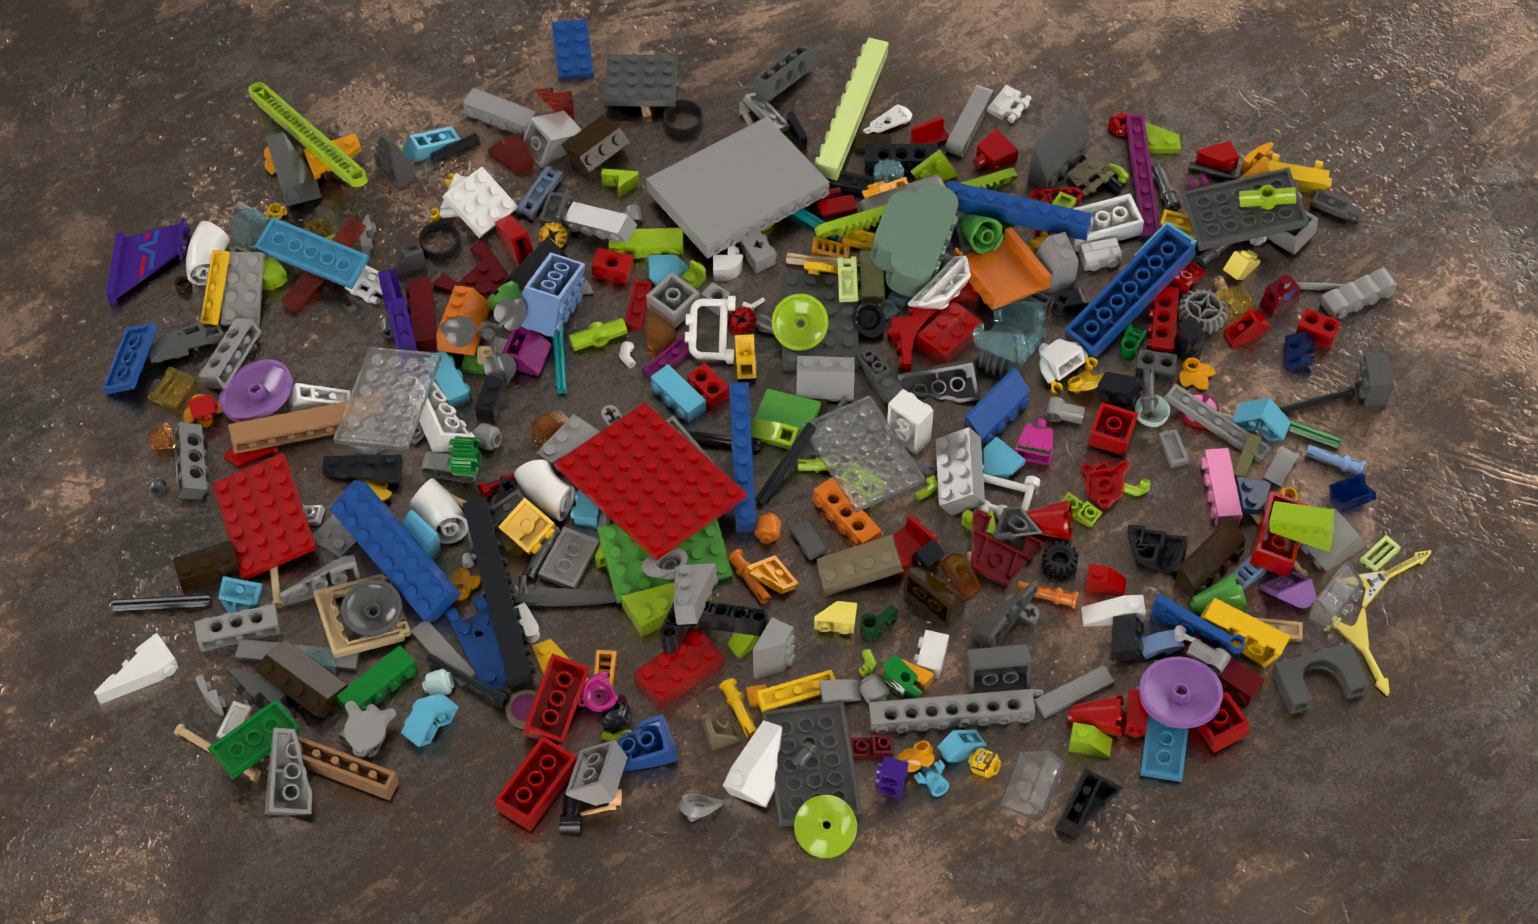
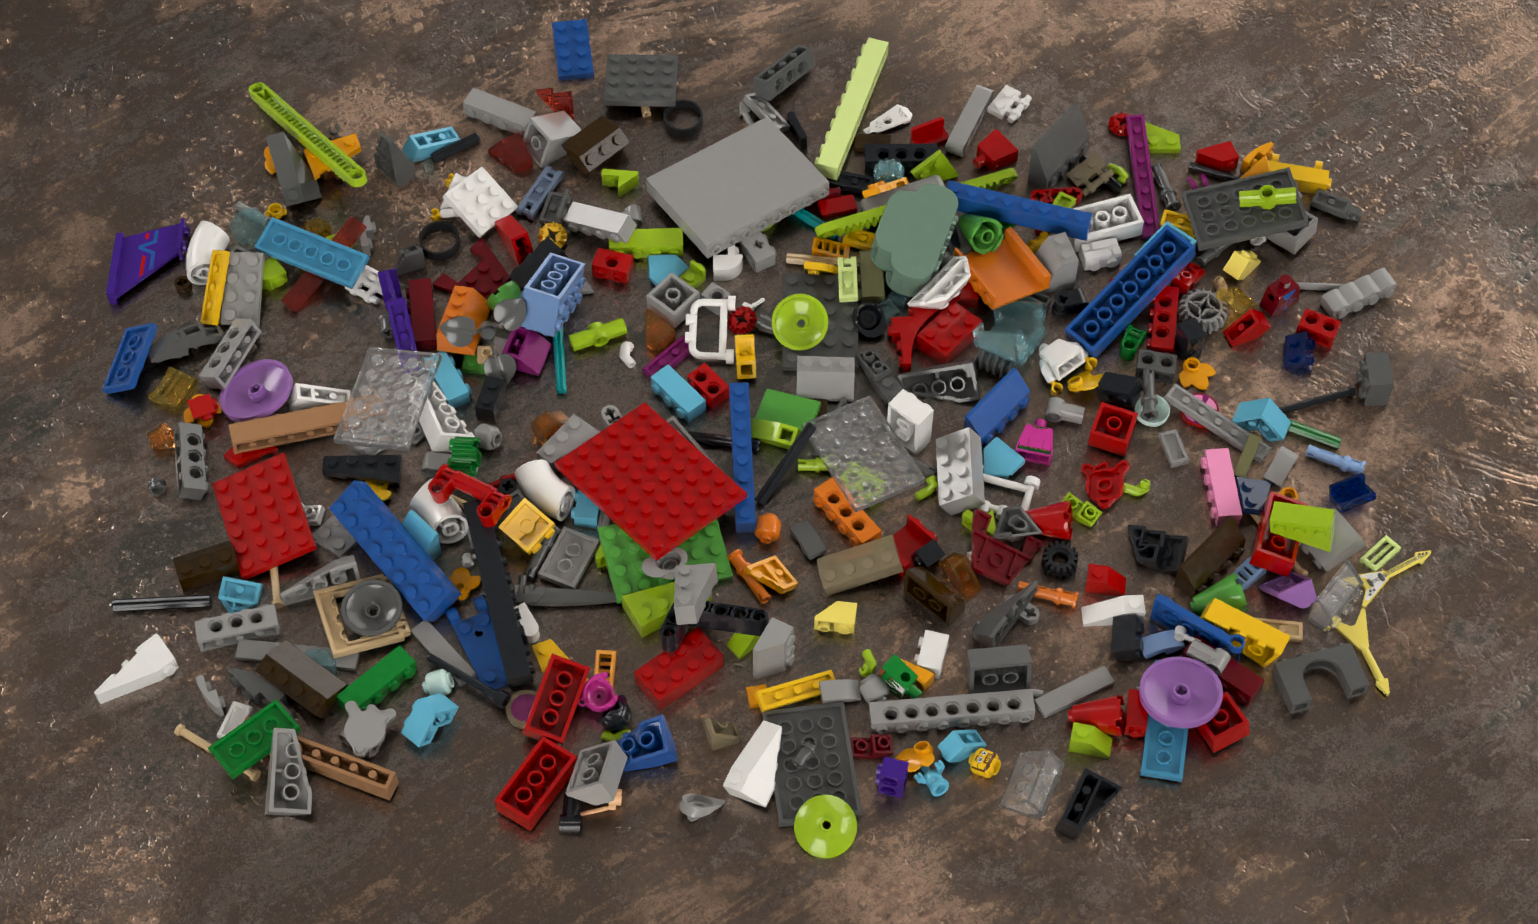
red tile [625,279,653,331] -> none
yellow pin [719,678,757,738] -> none
dark green plate [860,604,898,643] -> none
none -> red piece [428,464,512,528]

